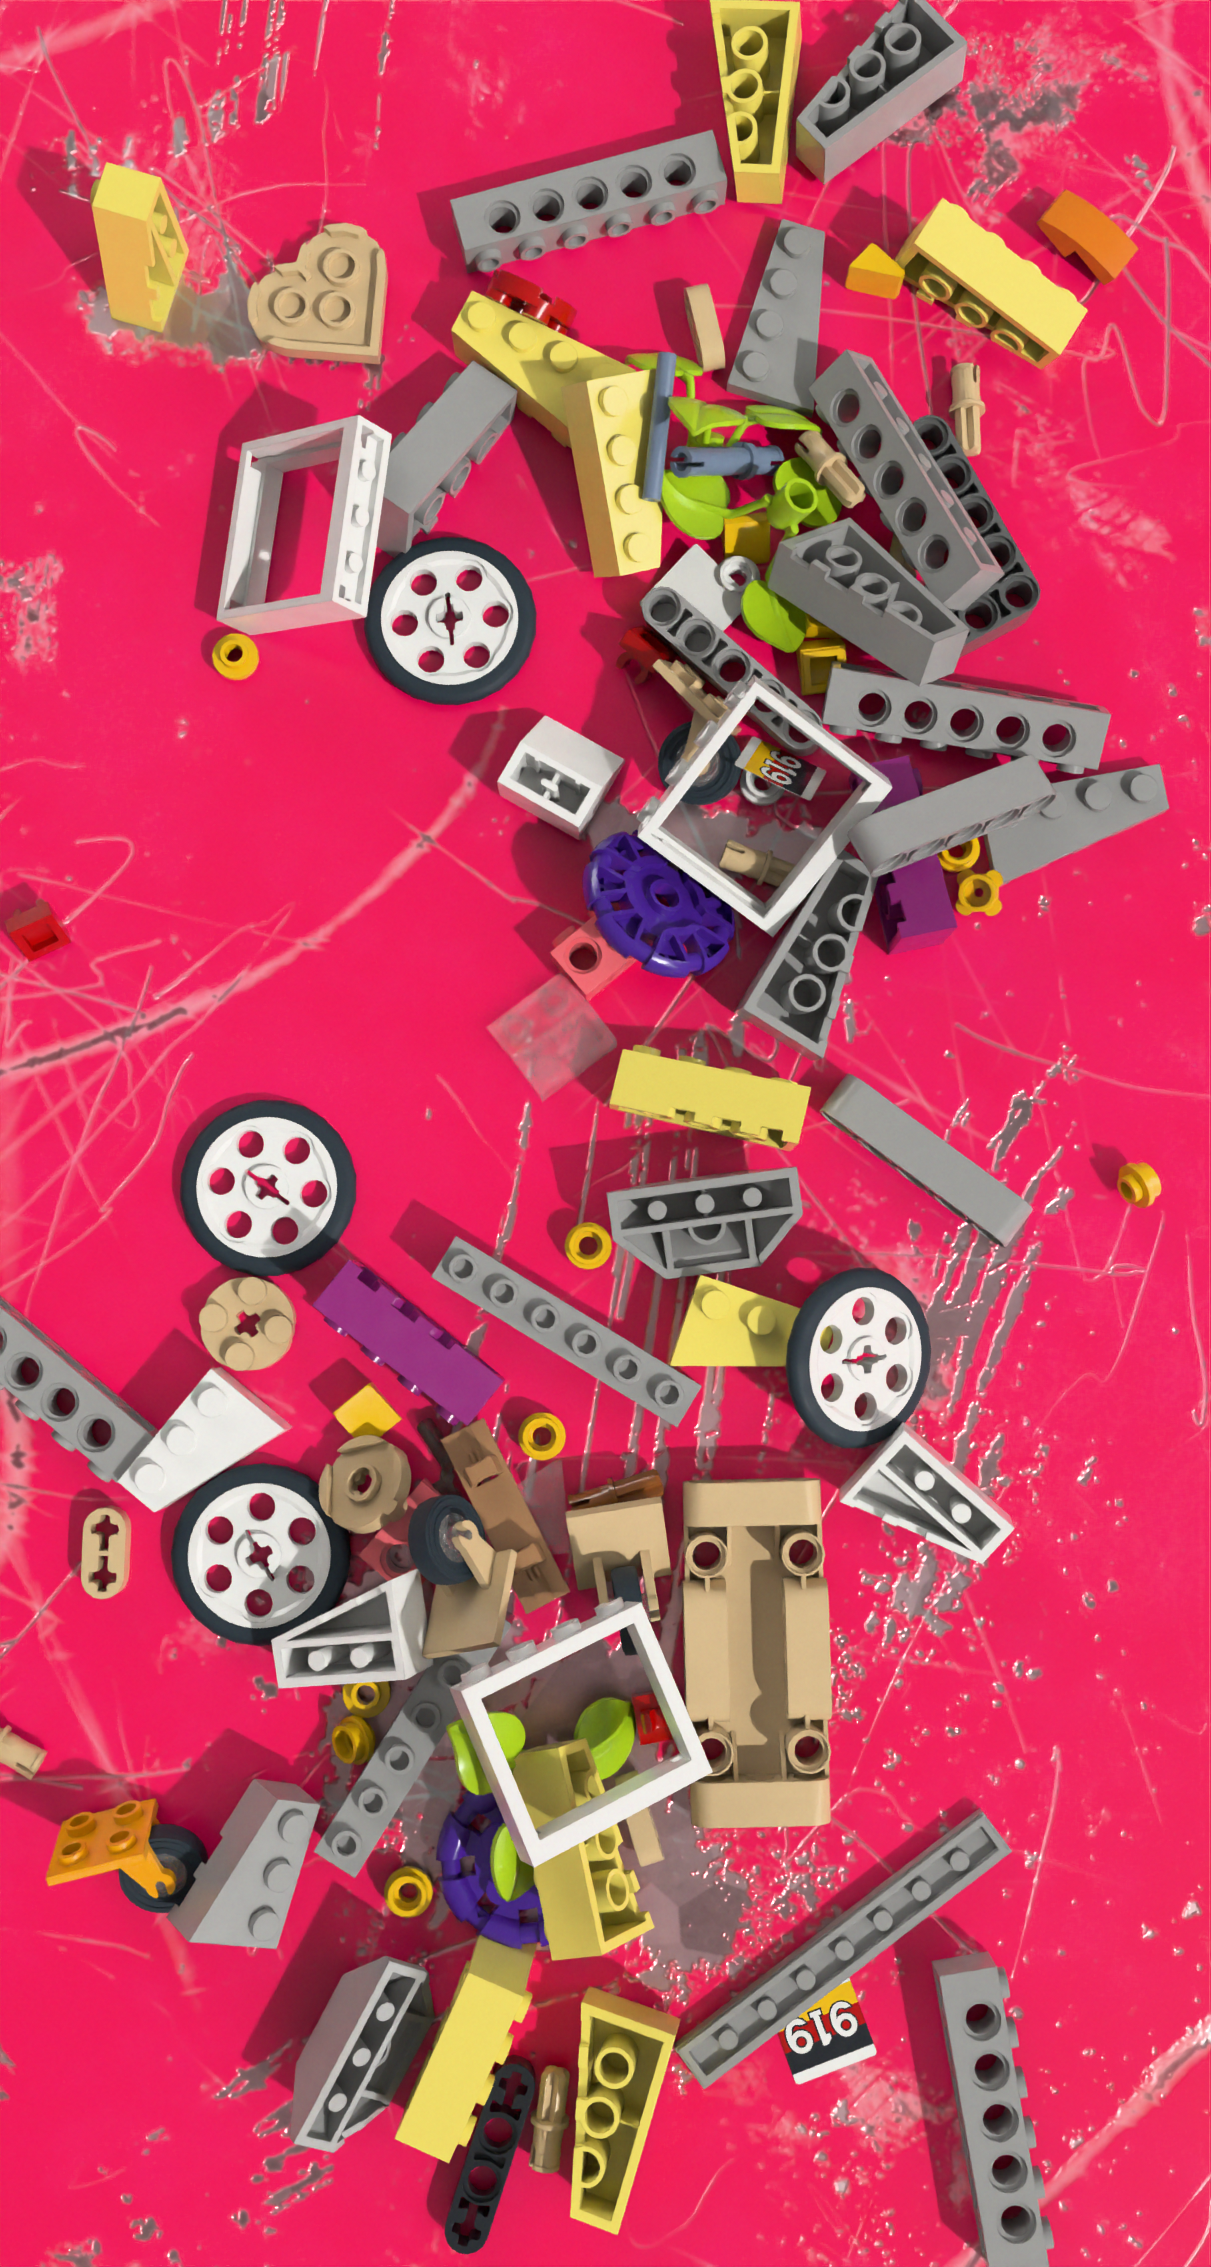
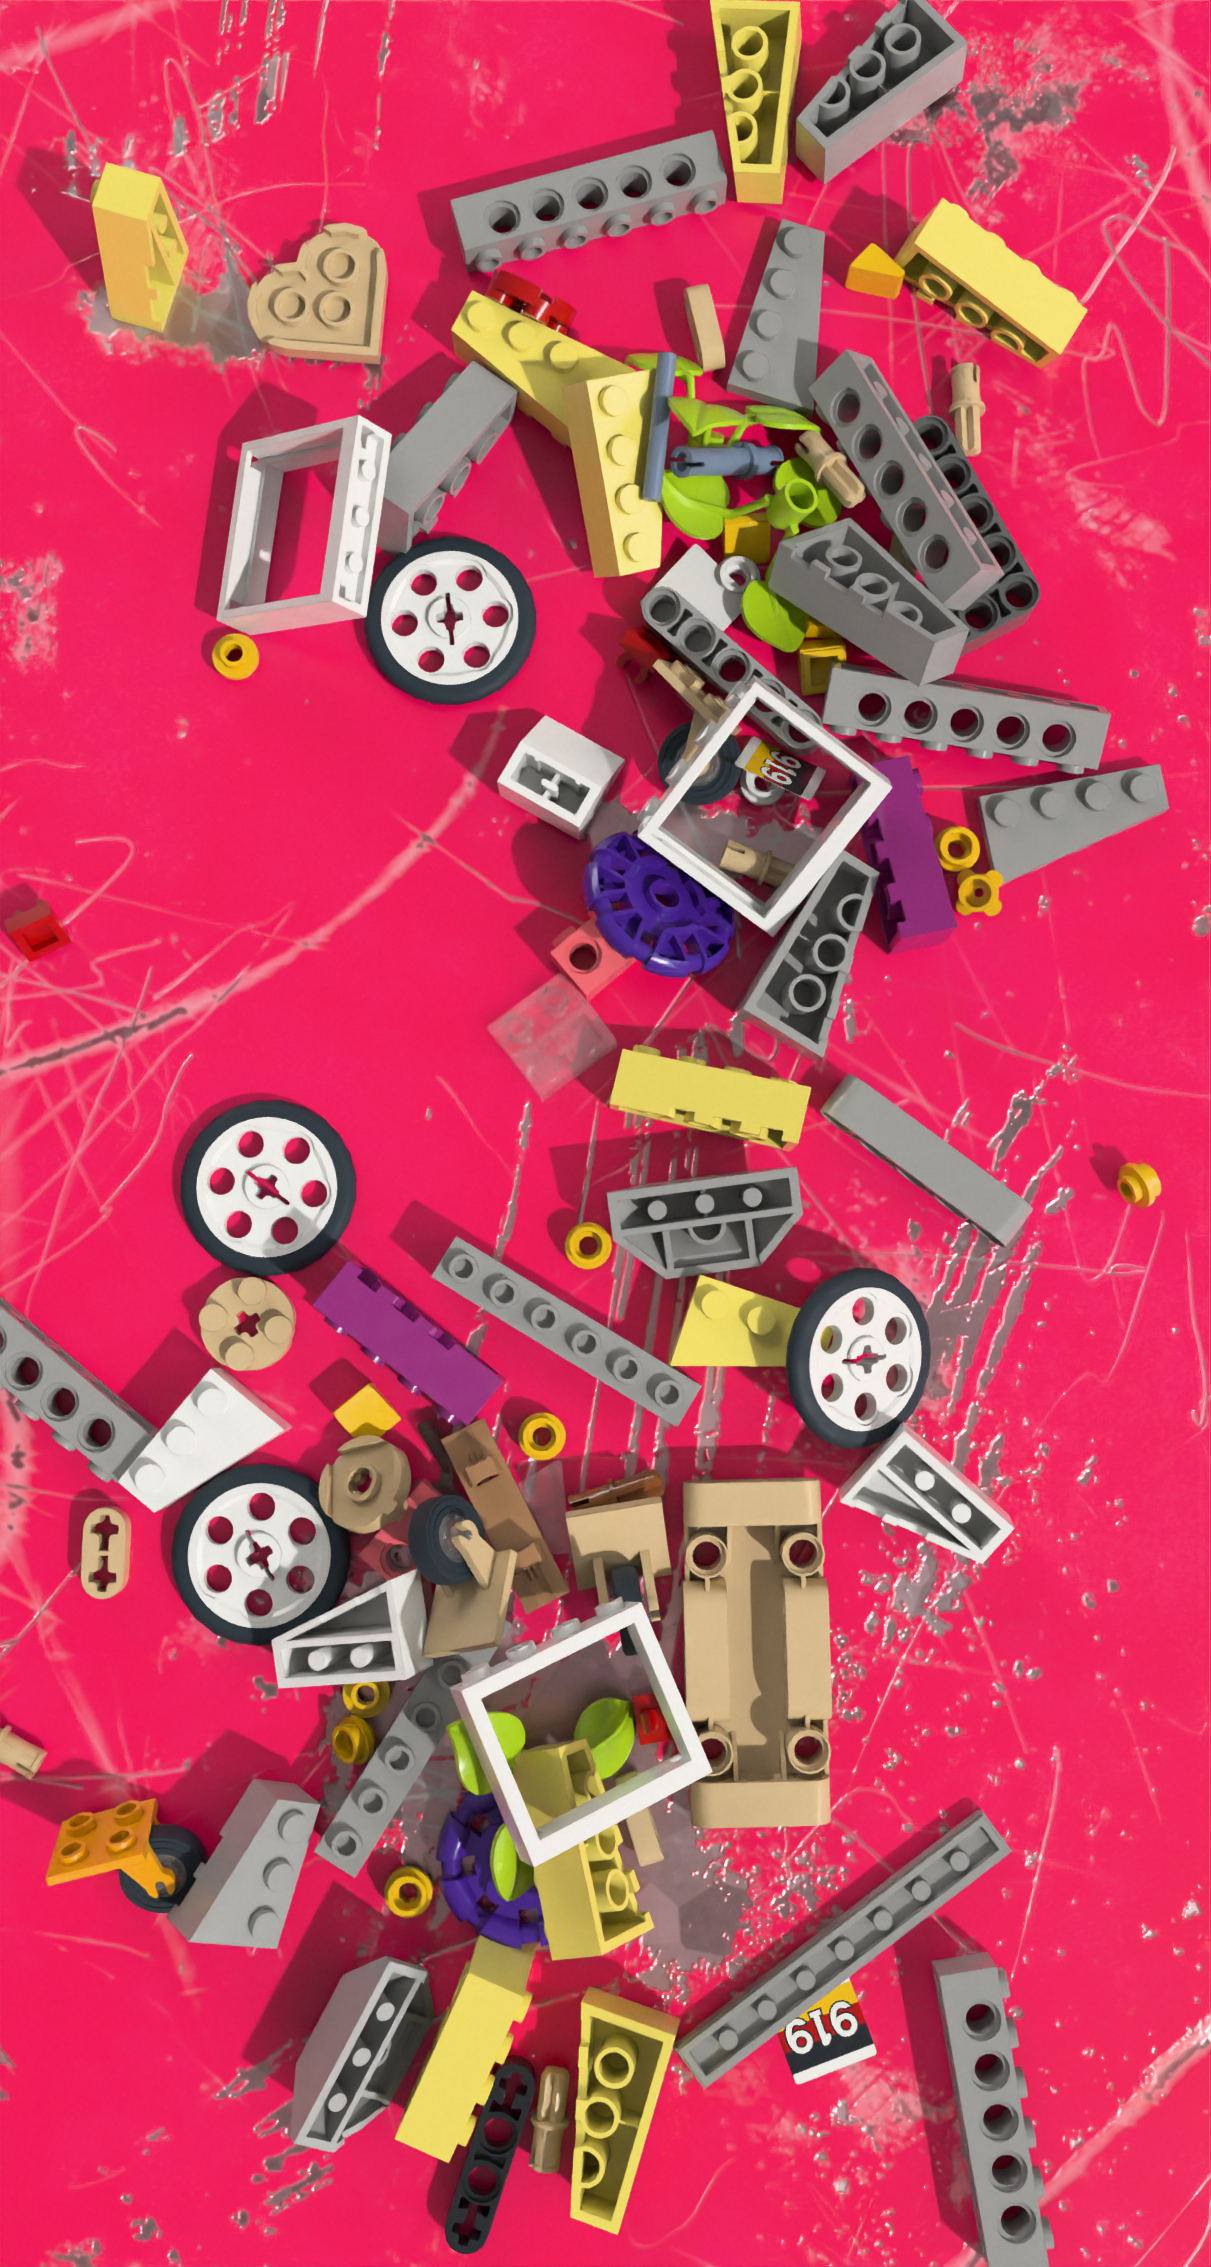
light grey beam [847,755,1058,877] -> none
orange slope [1036,189,1139,285] -> none

